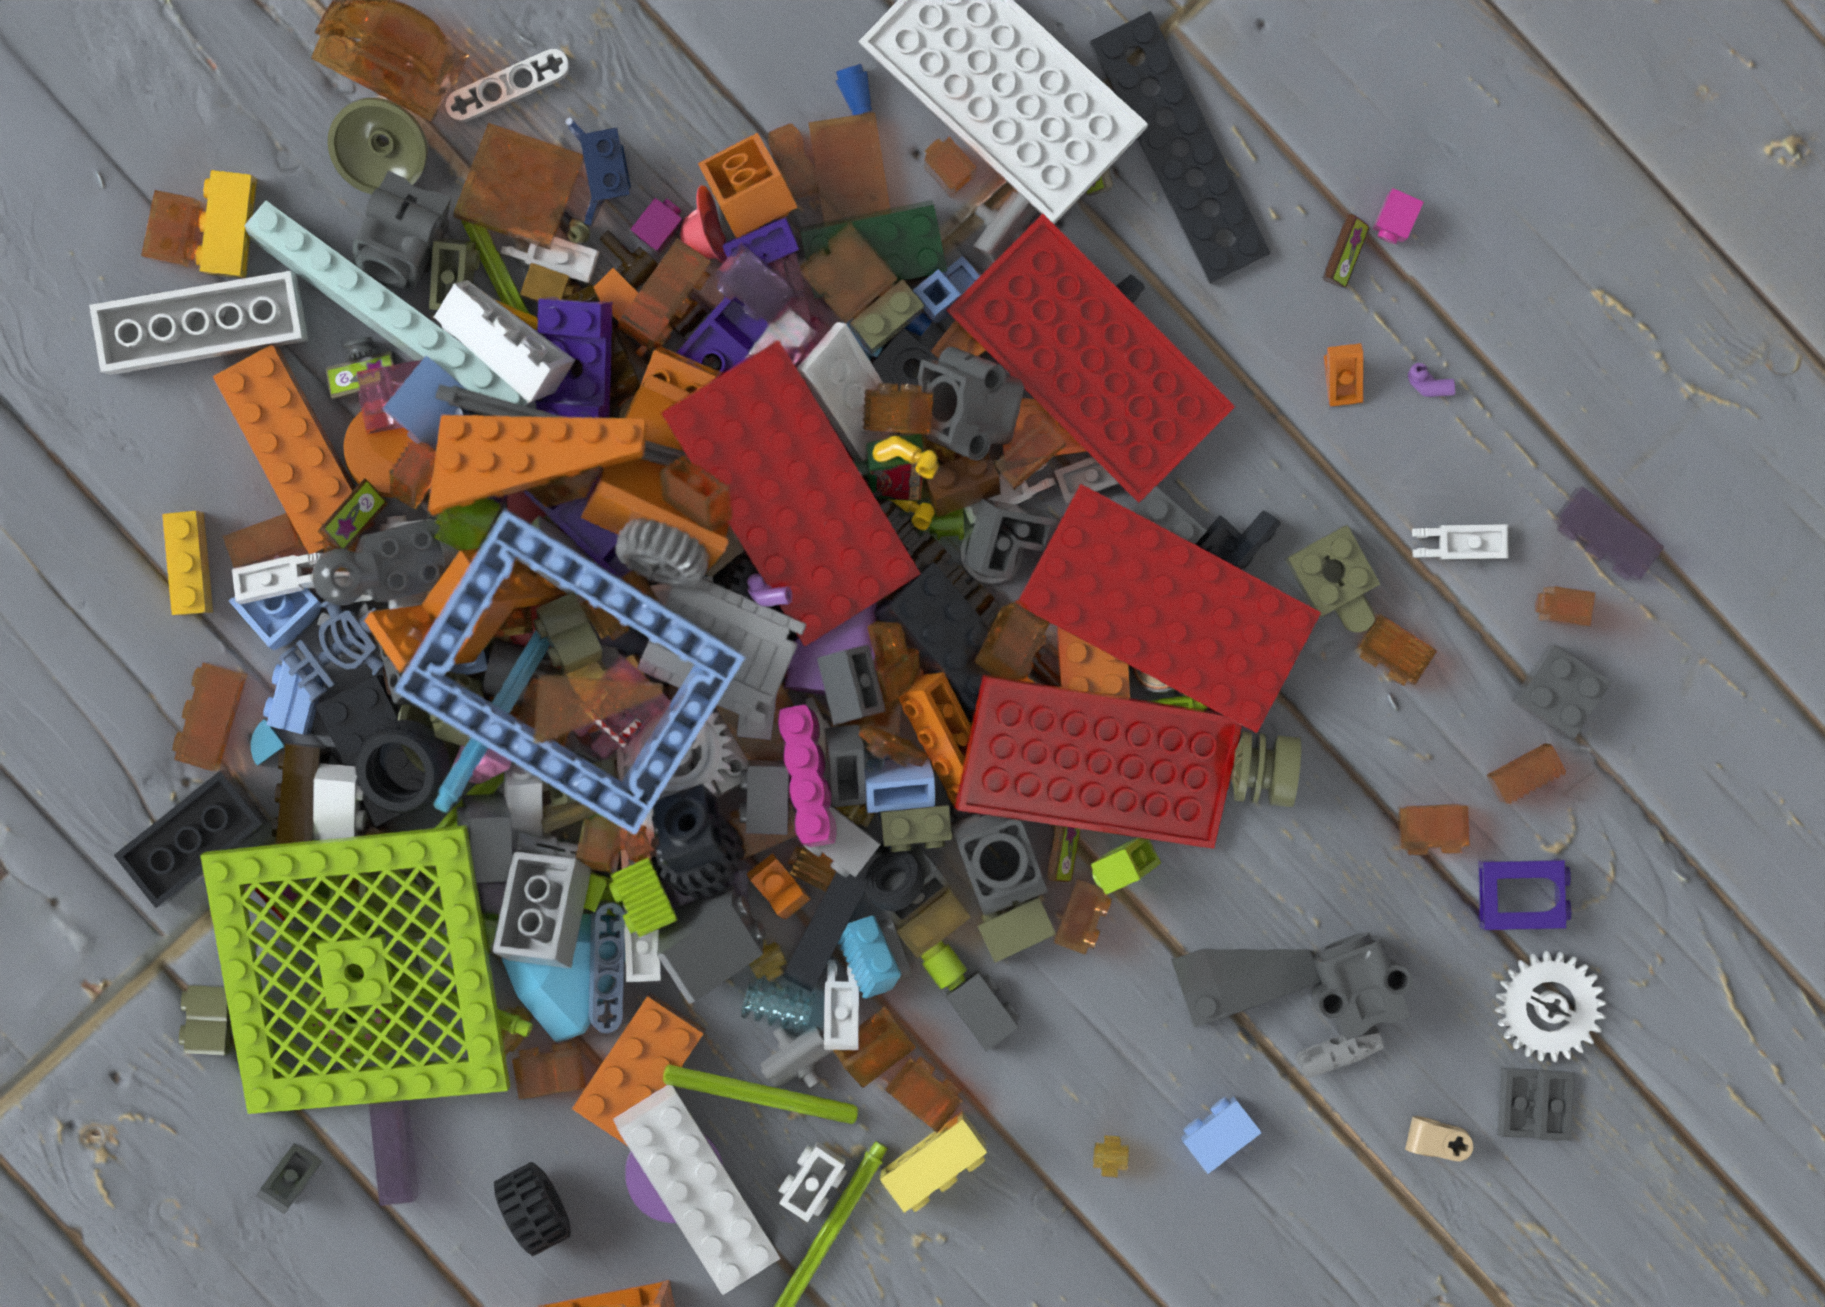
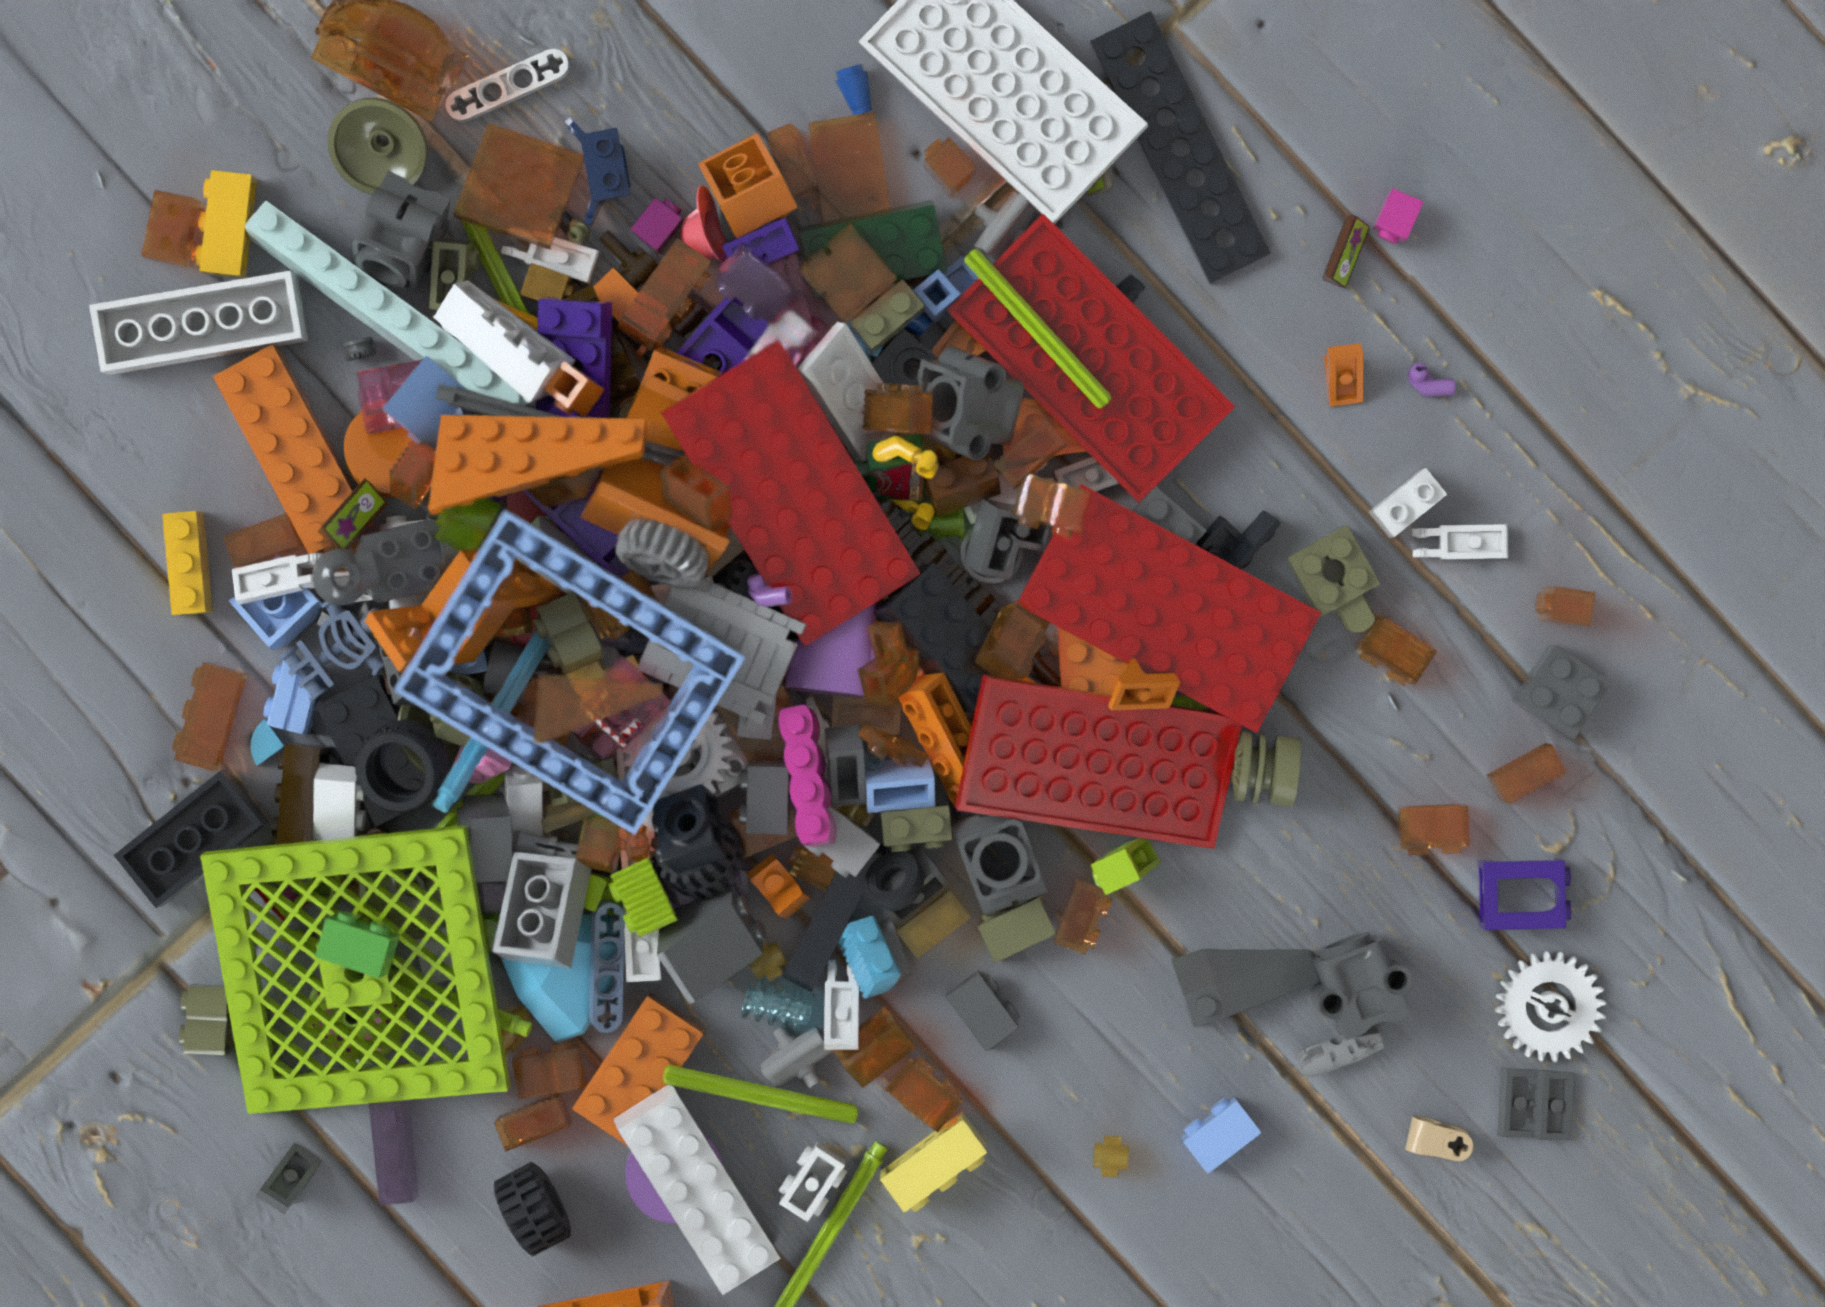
slope [325,351,400,400] -> none
dark grey brick [817,645,886,724] -> none
lime brick [919,939,968,991] -> none
slope [1046,825,1081,882] -> none
clear purple brick [1553,487,1664,581] -> none
none -> bright green brick [315,911,400,978]
none -> clear orange brick [494,1092,572,1151]
none -> orange brick [544,361,605,417]
none -> lime axle [964,249,1111,409]
none -> clear orange brick [1013,474,1092,538]
none -> orange slope [1108,658,1180,710]
none -> white brick [1368,468,1447,538]

